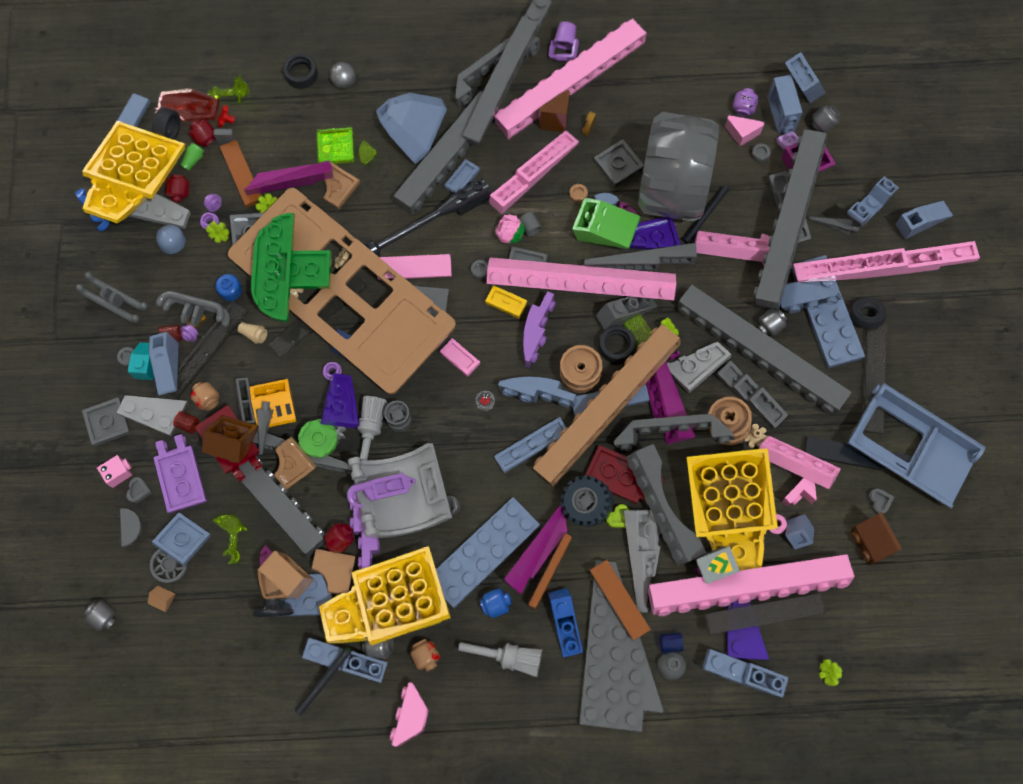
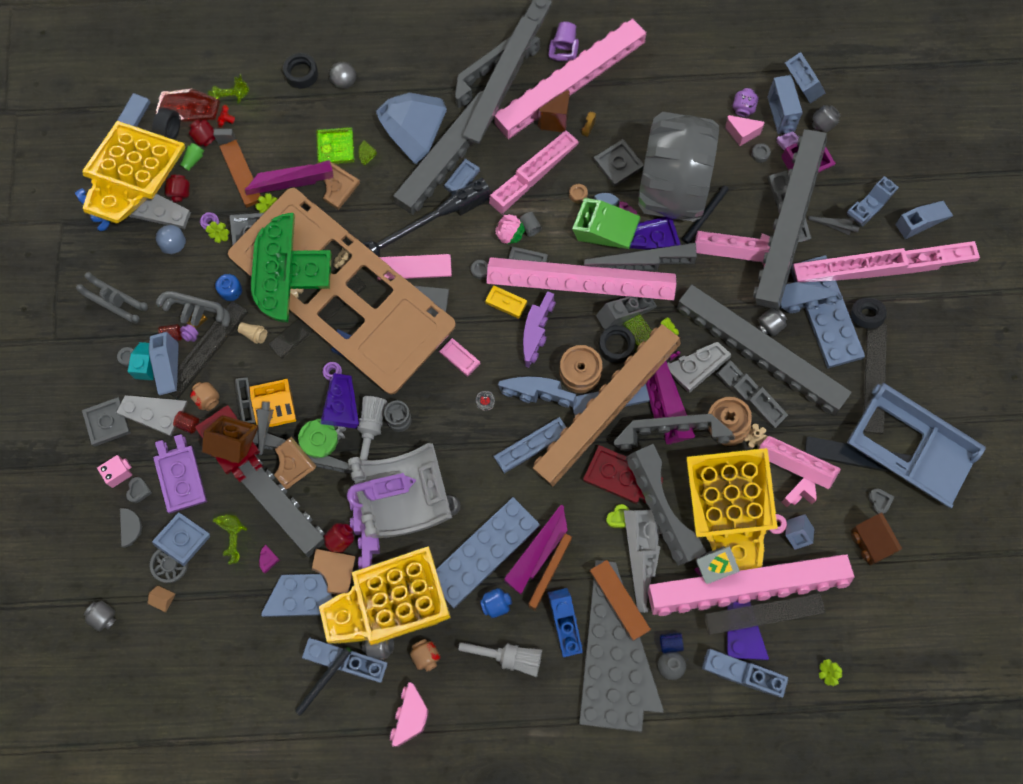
medium lavender plate [204,194,221,212] -> none
medium nougat piece [252,551,314,617] -> none
black wheel [561,476,614,527] -> none

